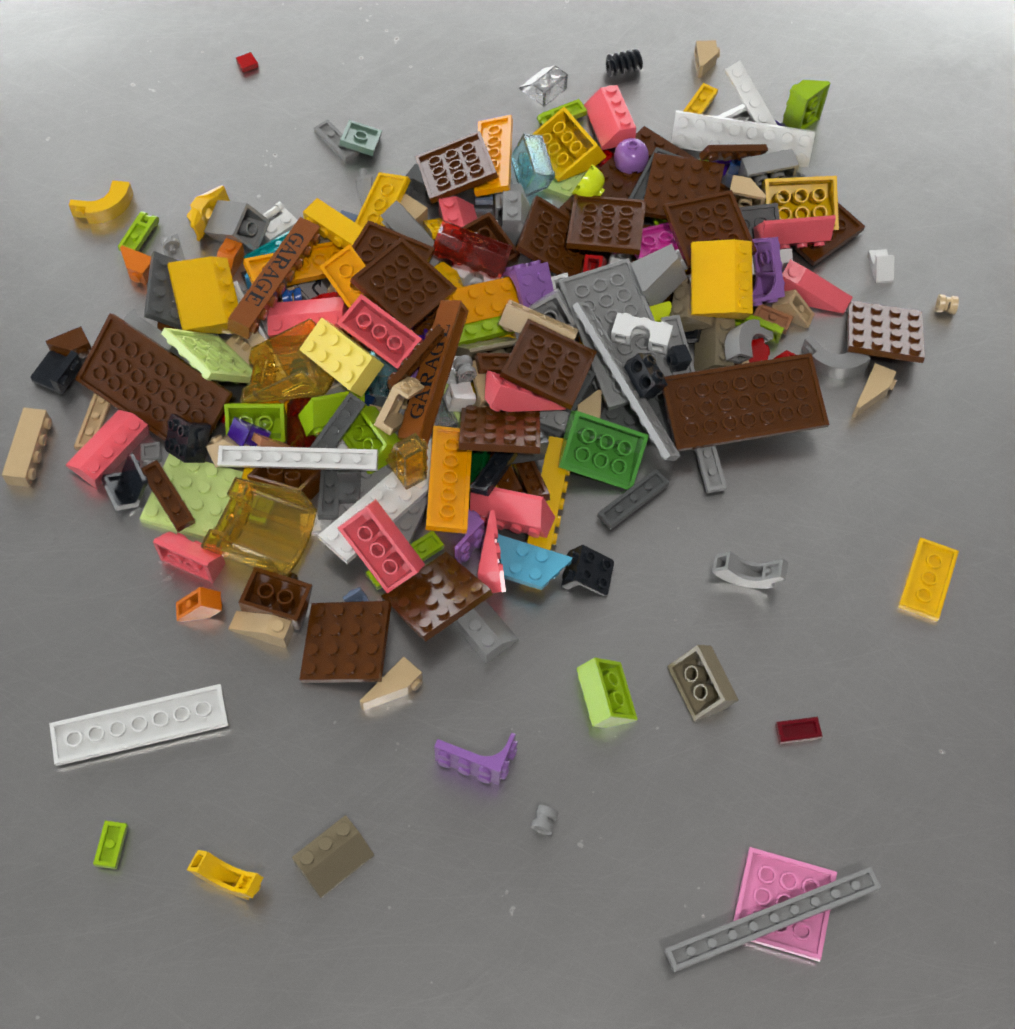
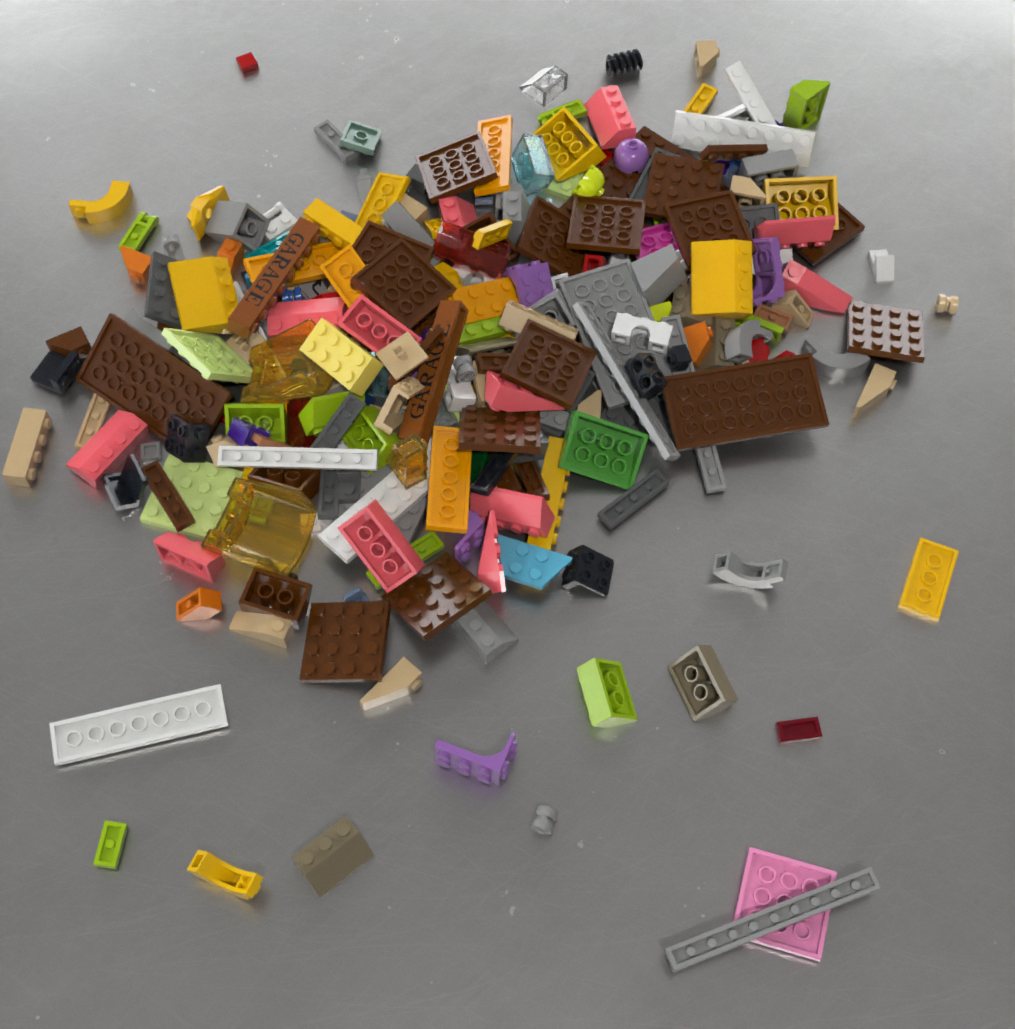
none -> tan piece [376,331,429,381]
none -> yellow plate [472,219,513,250]
none -> orange slope [683,321,714,368]

